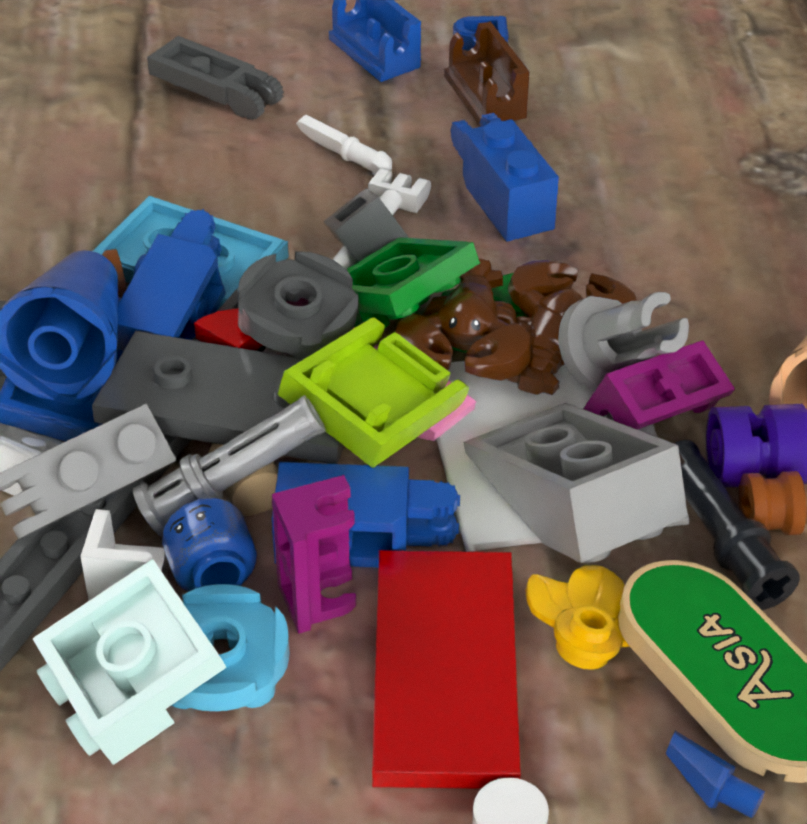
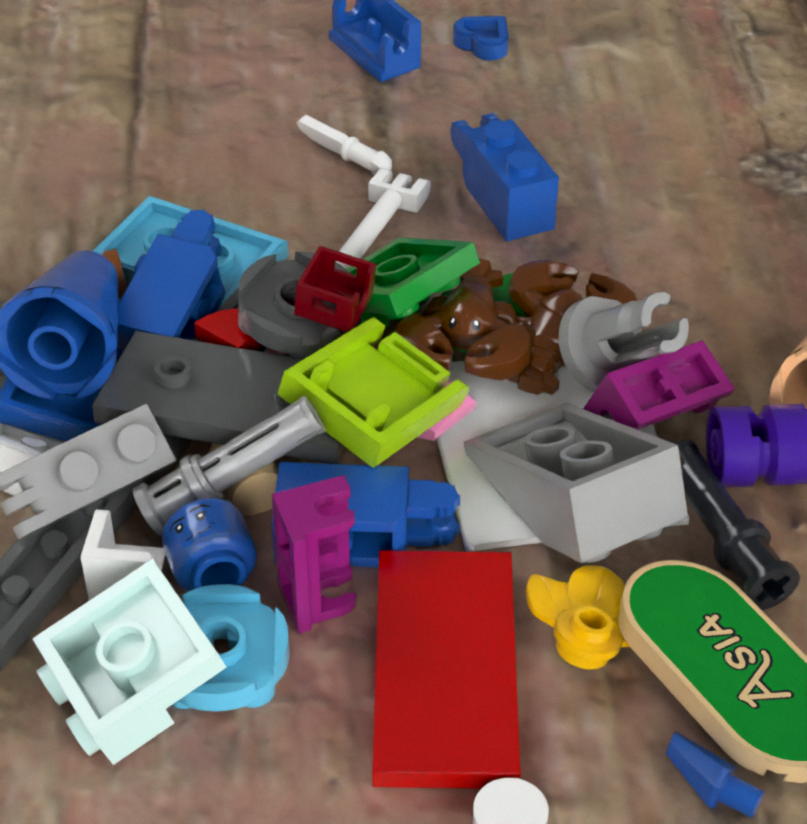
dark grey hinge [147,36,284,120] -> none
dark grey panel [323,188,409,263] -> none
reddish brown hinge [444,21,530,126] -> none
dark orange wheel [739,471,807,535] -> none
none -> dark red piece [294,245,376,332]

